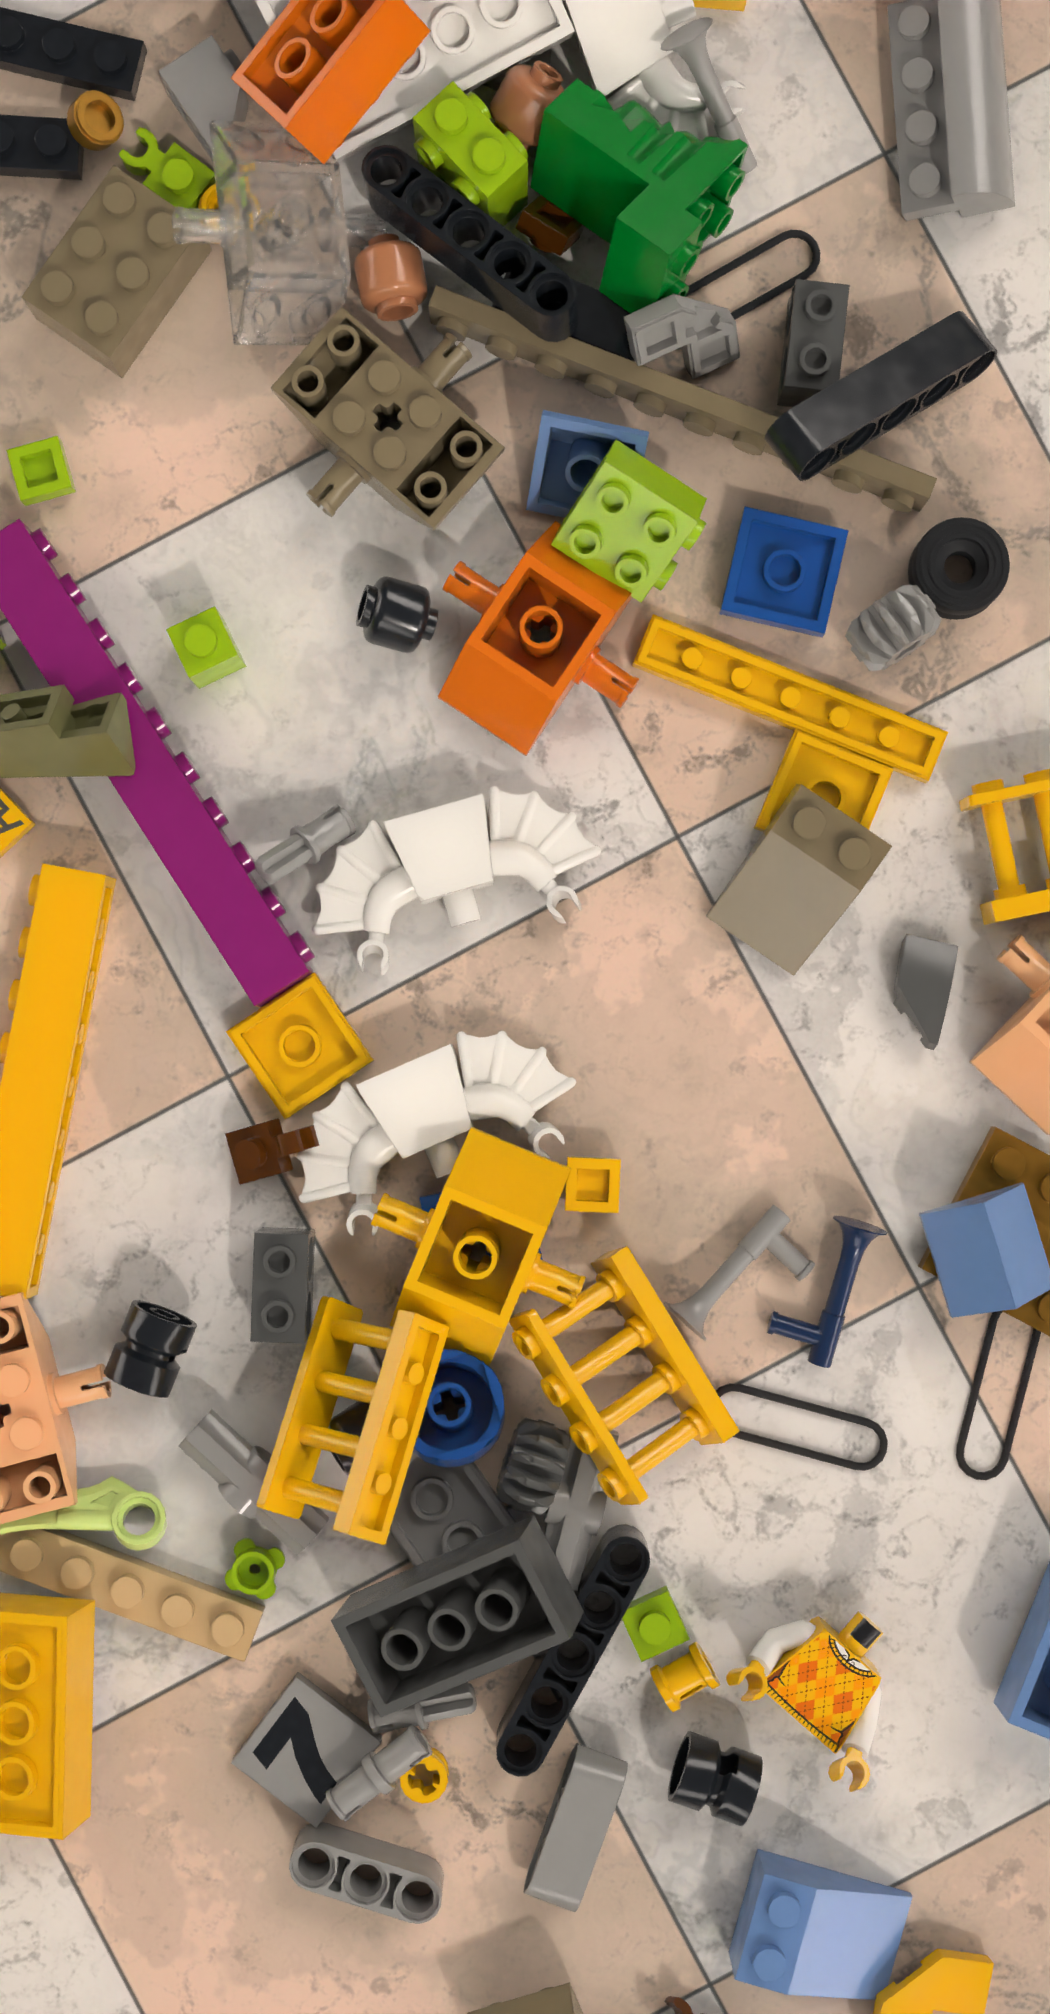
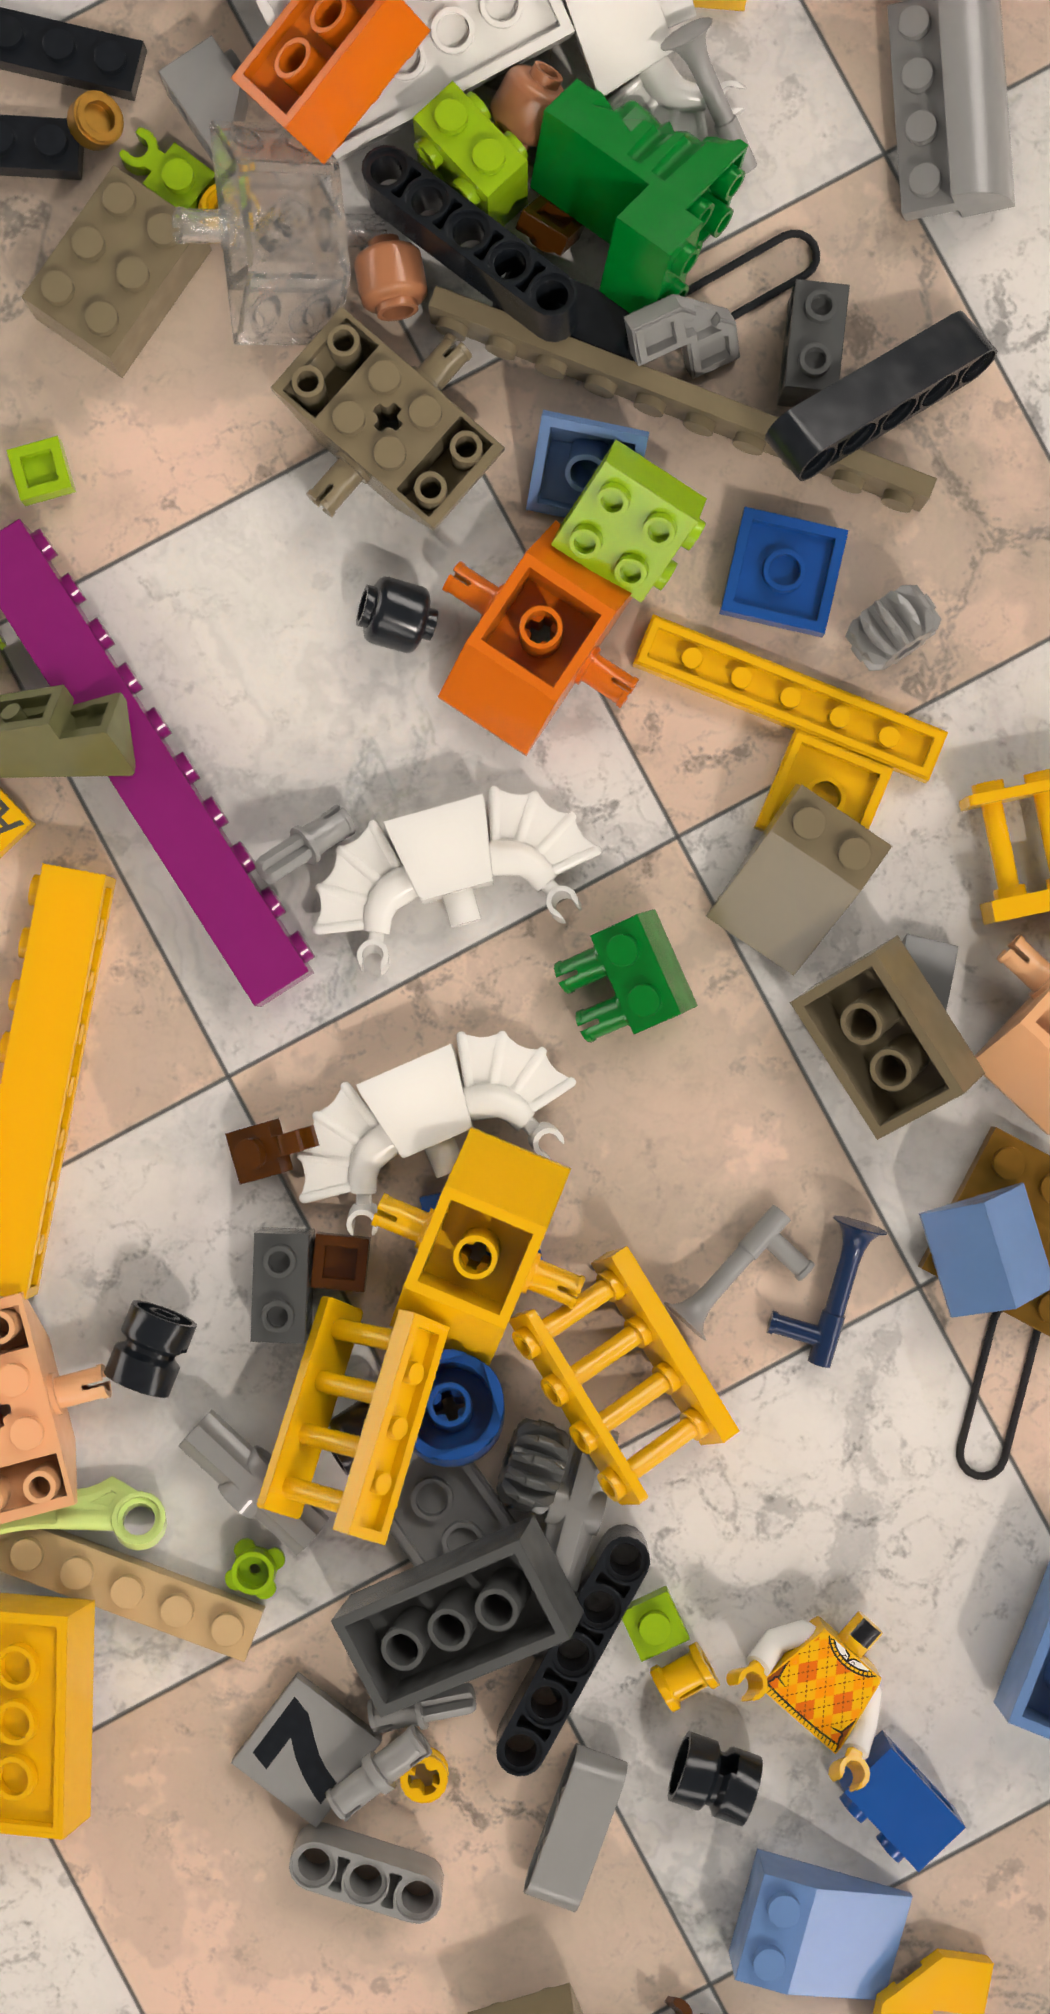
lime brick [166,606,246,689] -> none
yellow tile [226,972,374,1120] -> none
yellow plate [565,1156,621,1213] -> none
black piece [716,1383,888,1471] -> none
black tyre [908,517,1010,620] -> none
none -> reddish brown plate [311,1232,371,1292]
none -> green brick [554,909,698,1043]
none -> dark tan brick [790,935,985,1140]
none -> blue brick [839,1730,966,1872]

